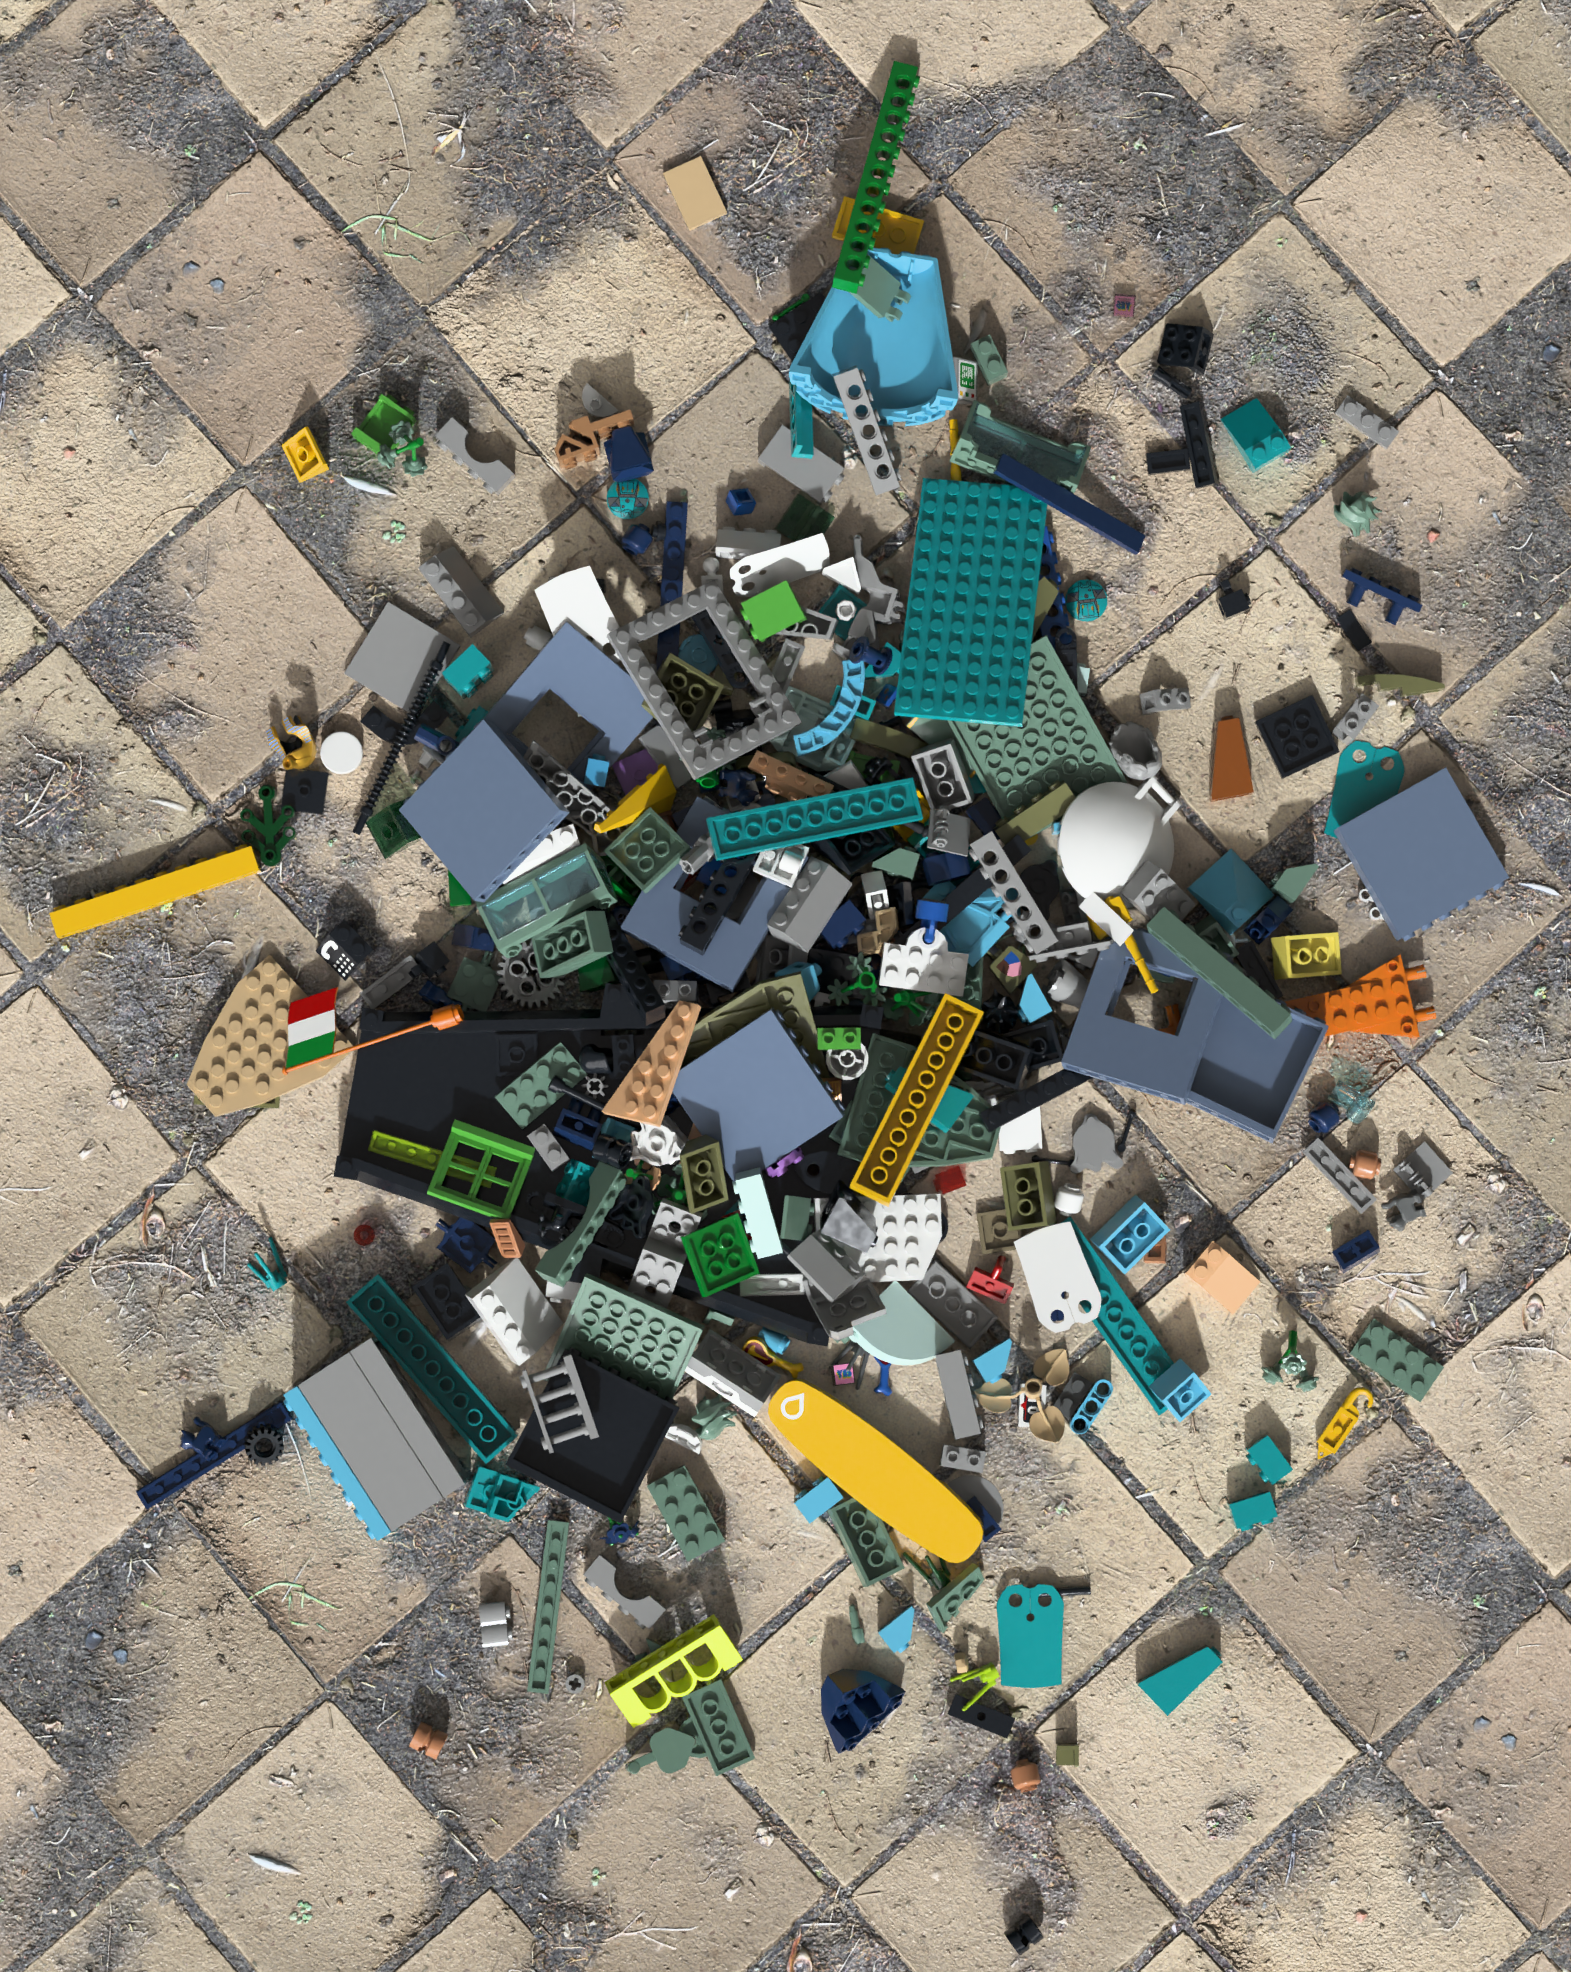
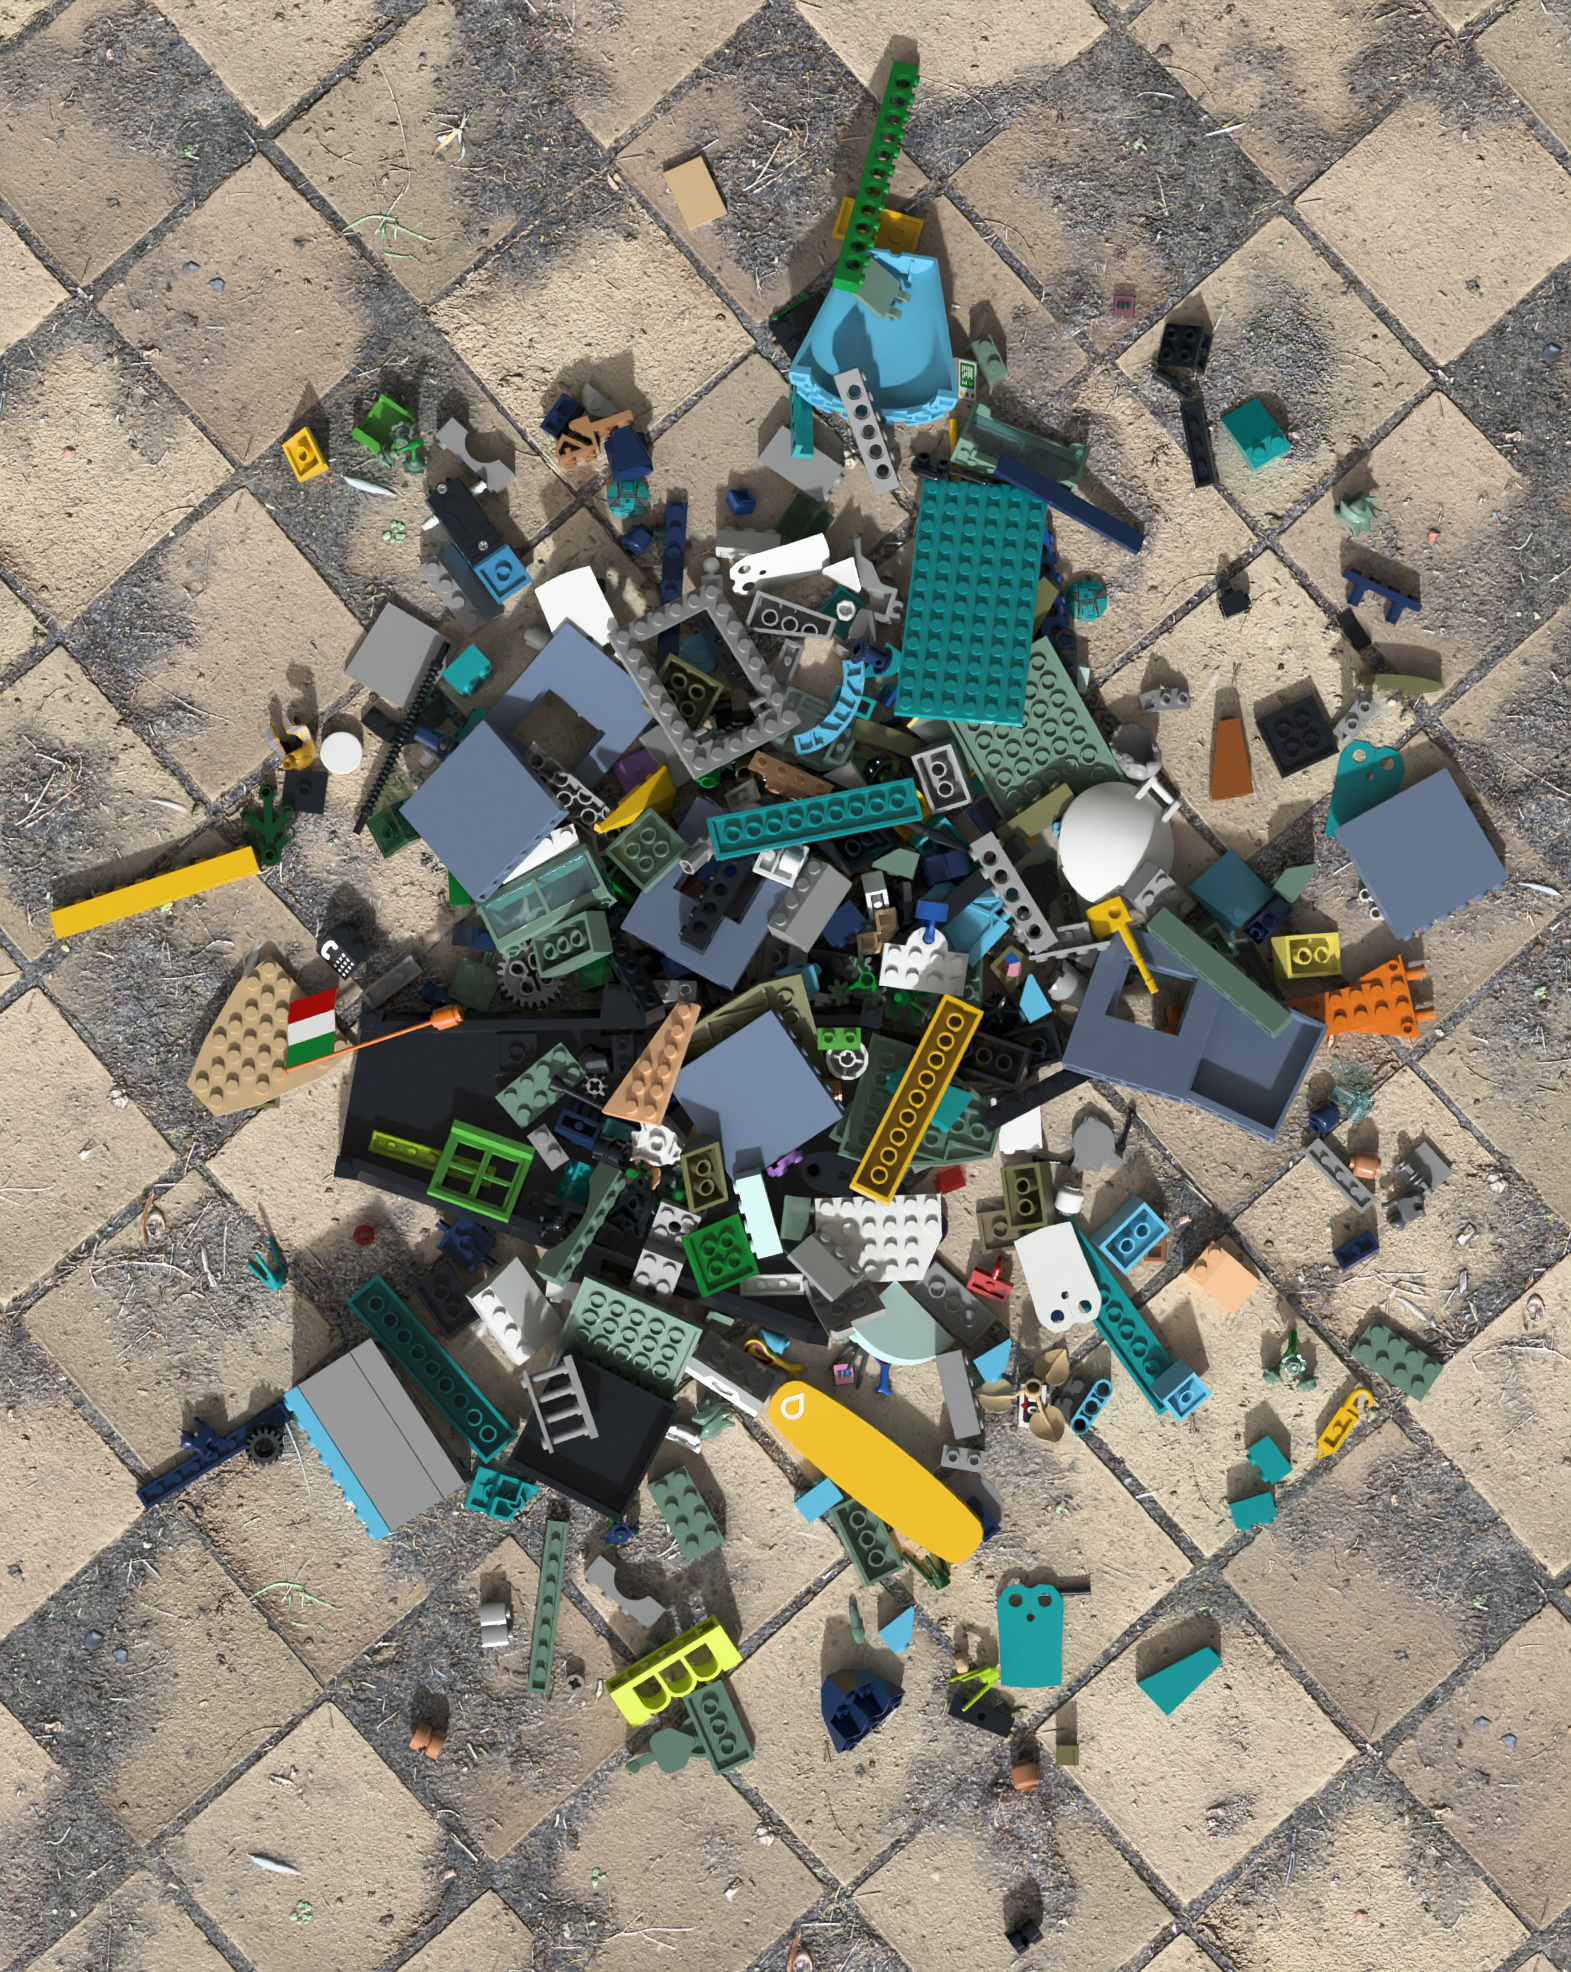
black brick [408,941,450,980] -> none
nougat slope [489,1219,525,1258] -> none
dark azure brick [583,754,609,787] -> none
dark blue animal [719,769,759,806] -> none
bright green panel [740,580,807,642] -> none
slope [820,1180,878,1253] -> none
sand green wing [926,1563,984,1633] -> none
light grey hinge [927,806,971,857] -> none
white sticker [1079,892,1134,946] -> none
black tile [1145,448,1190,476] -> none
light grey plate [1335,395,1399,449] -> none
none -> piece [420,476,533,605]
none -> dark blue hinge [539,393,585,442]
none -> black piece [911,452,988,486]

